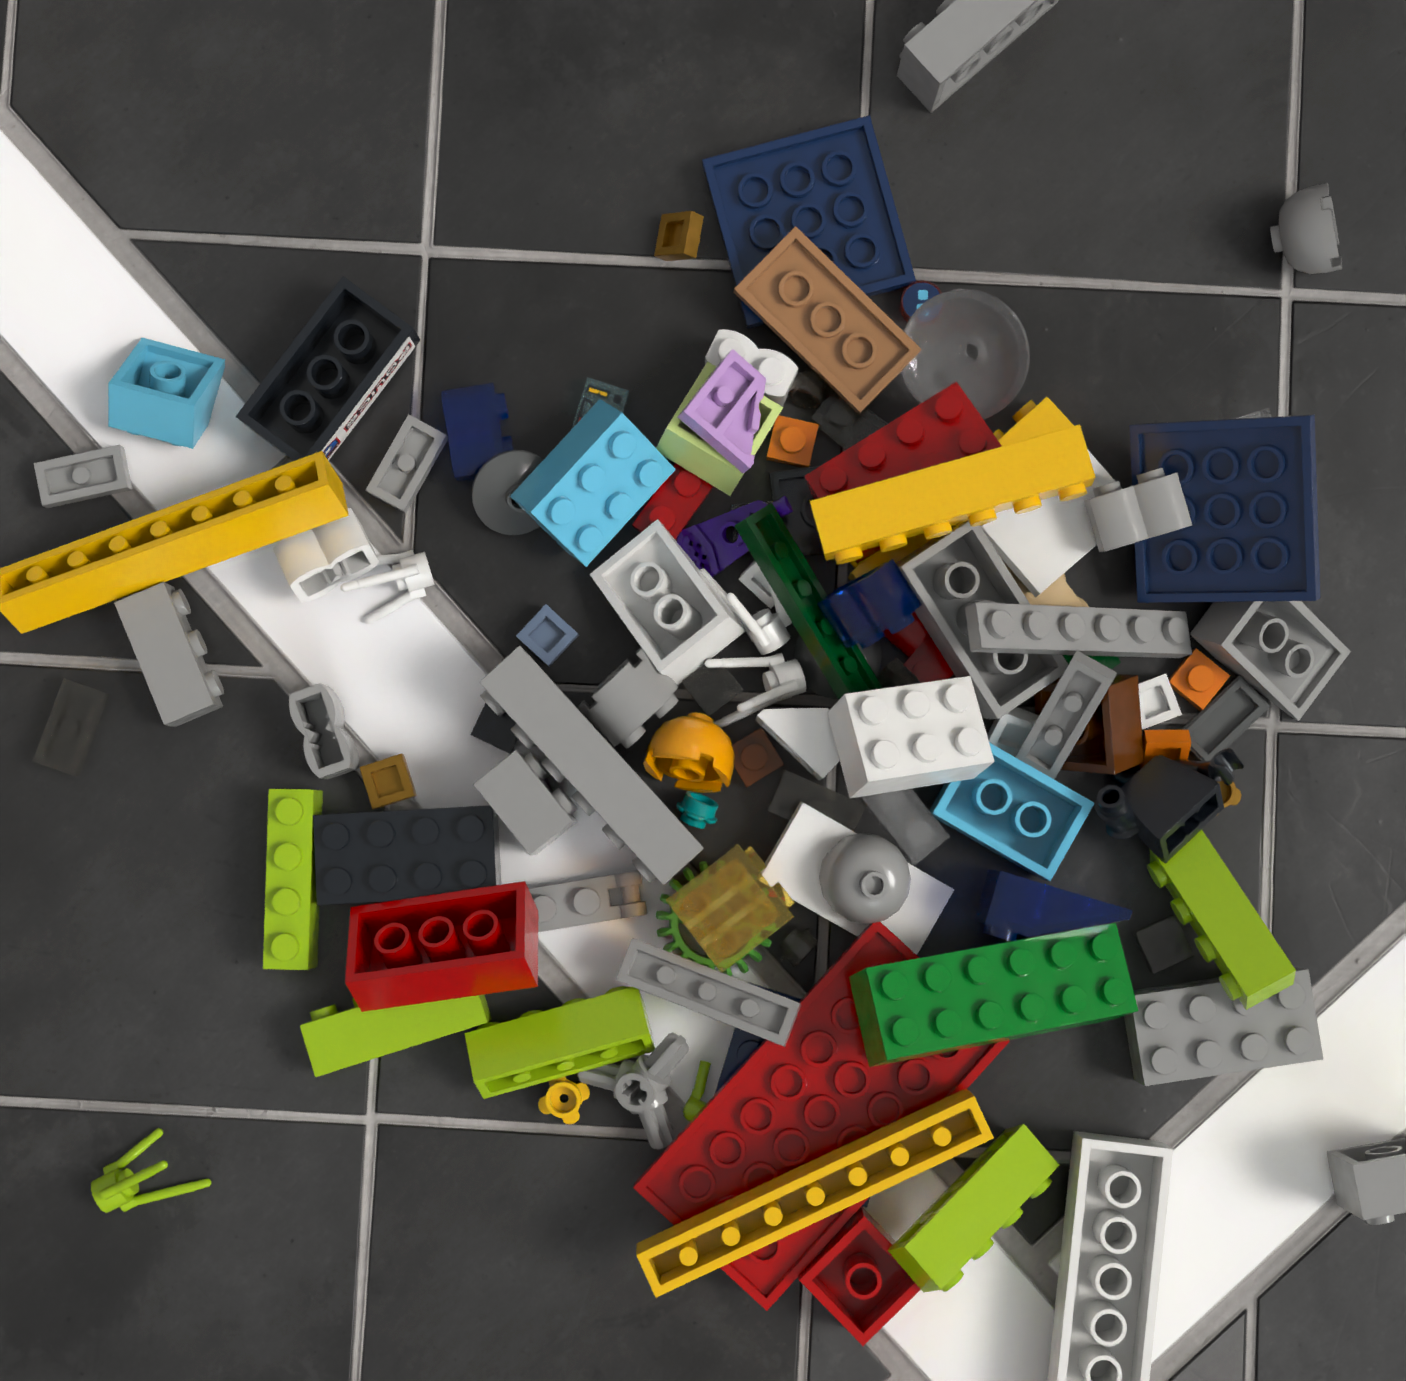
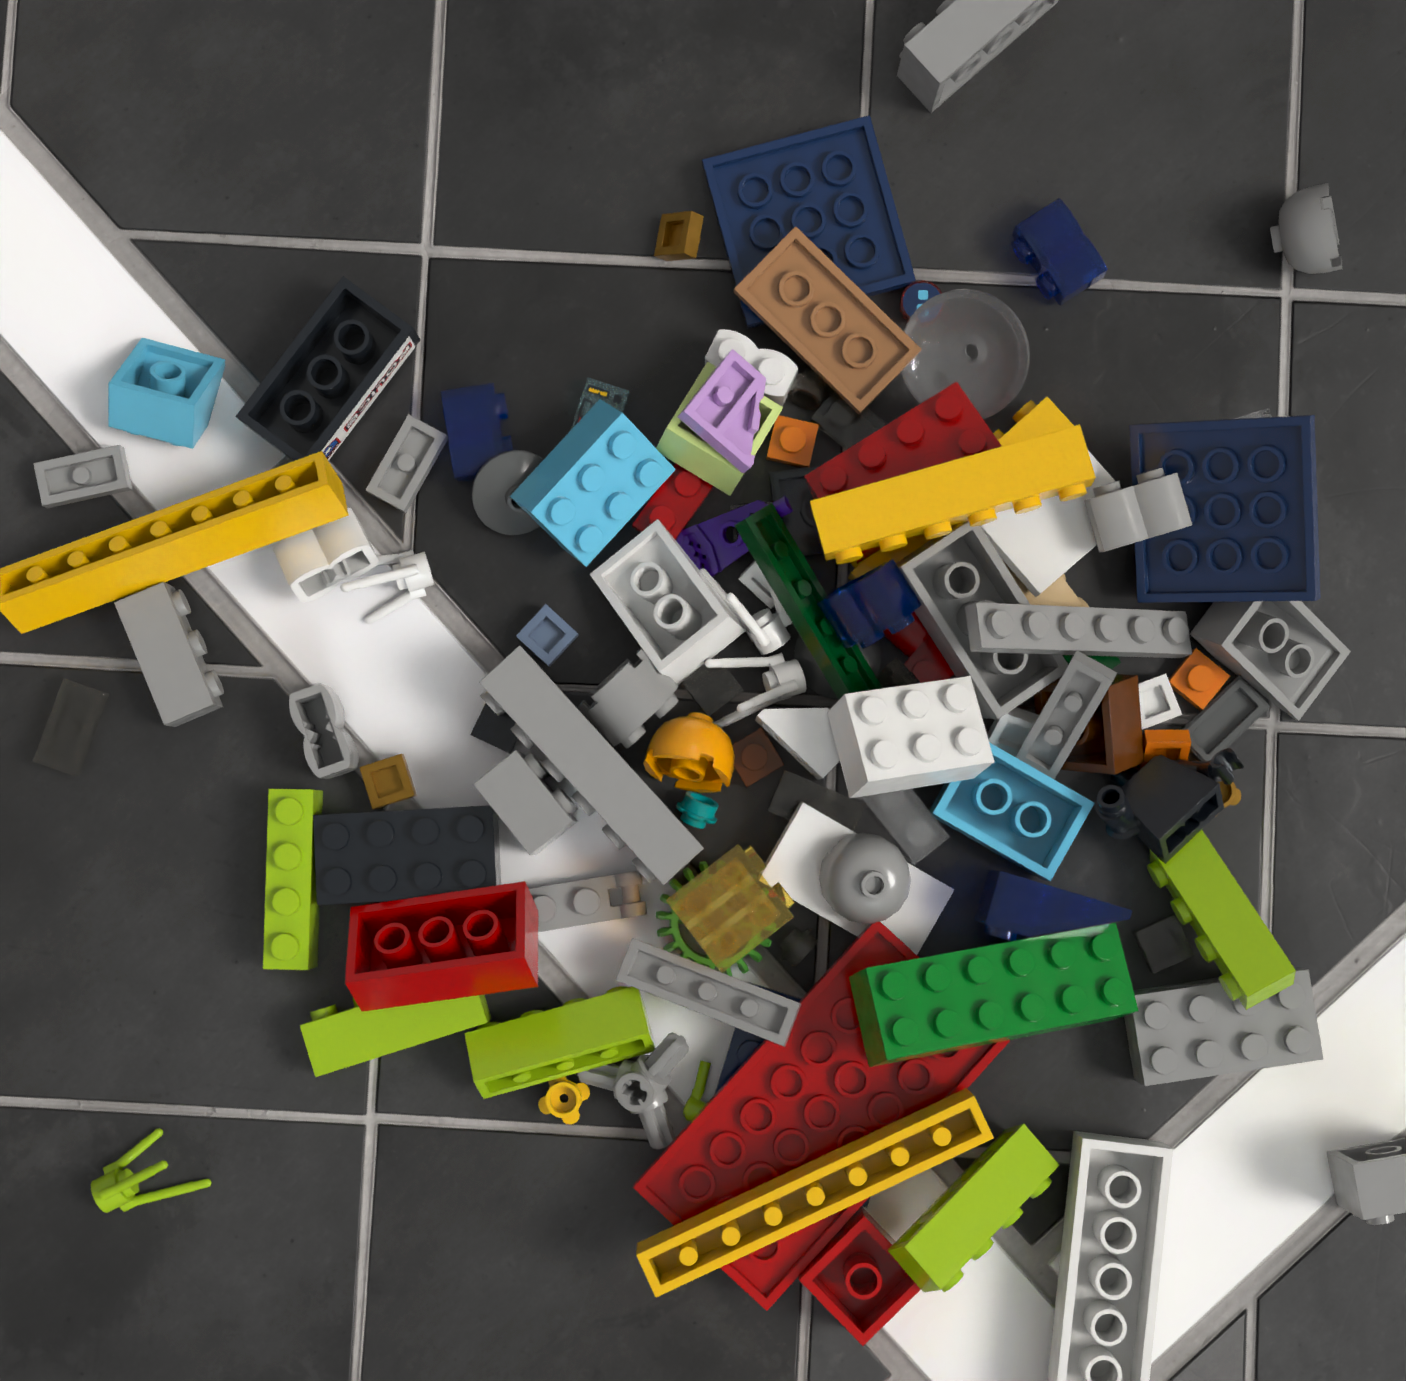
none -> clear blue brick [1011,198,1108,306]

